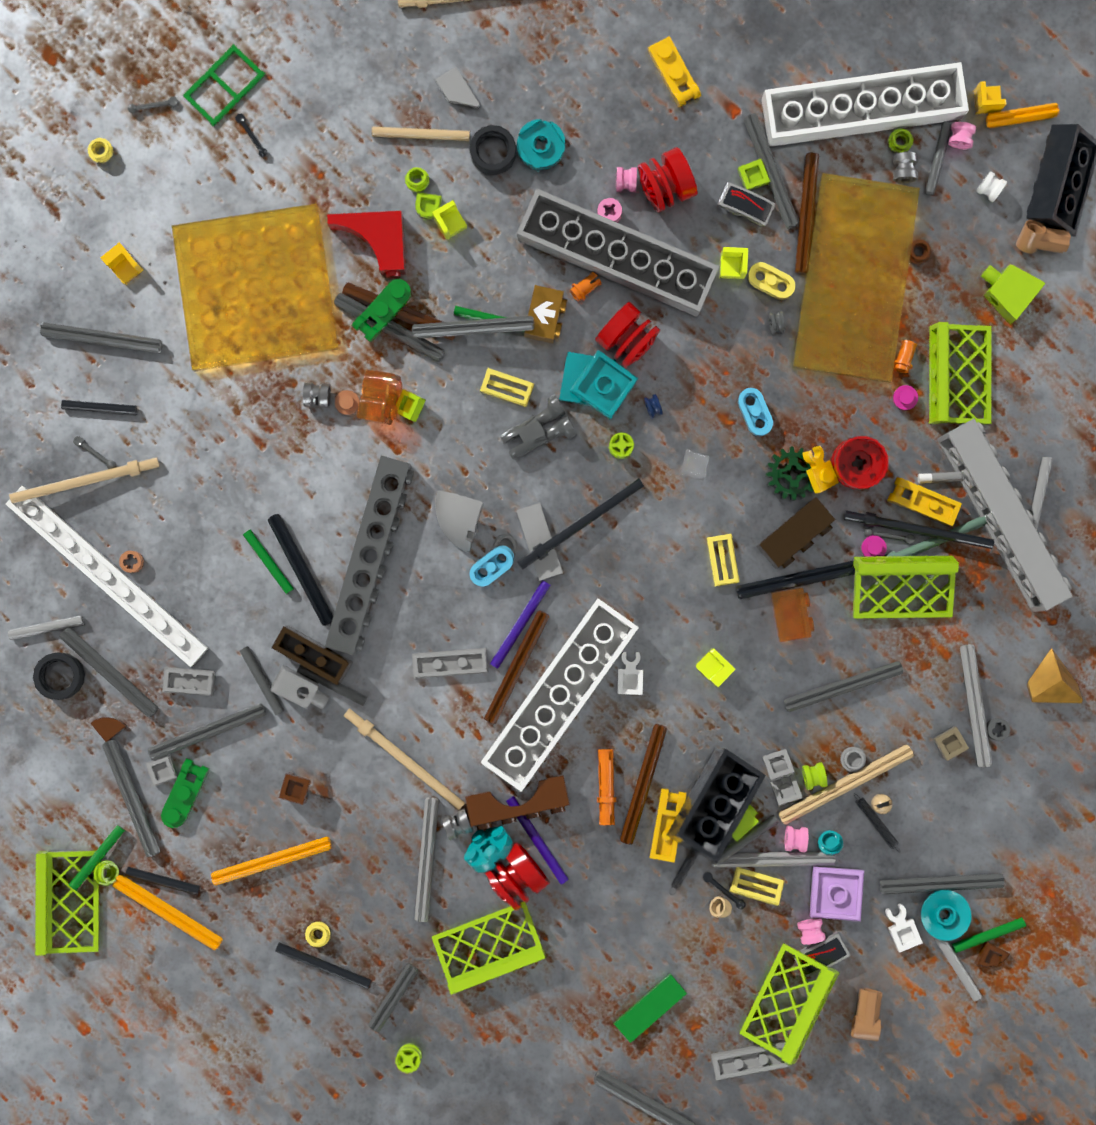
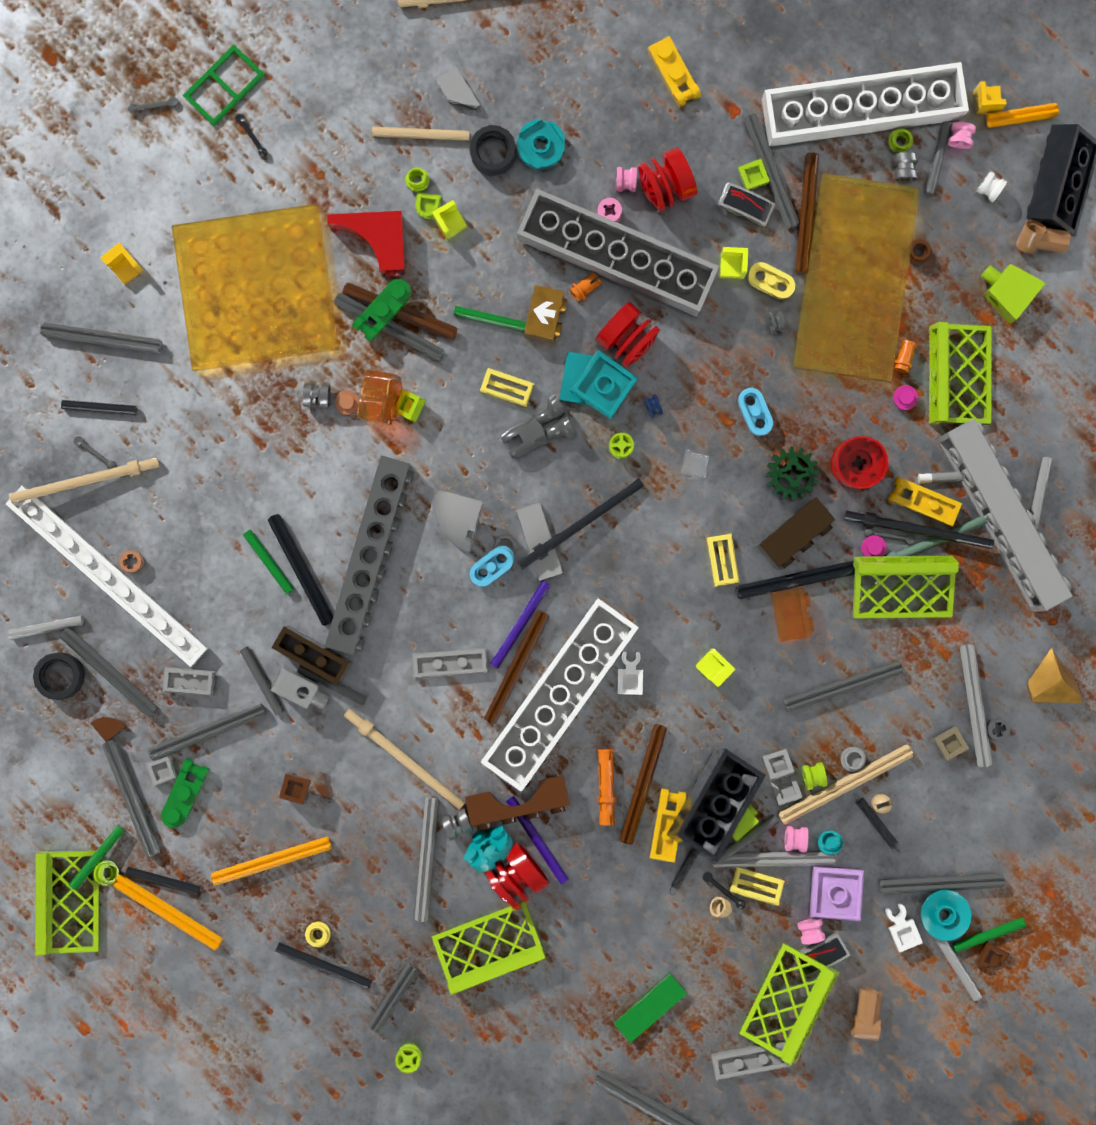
light yellow plate [88,138,113,163] -> none
dark grey axle [412,316,535,339] -> none
yellow plate [803,446,839,493] -> none

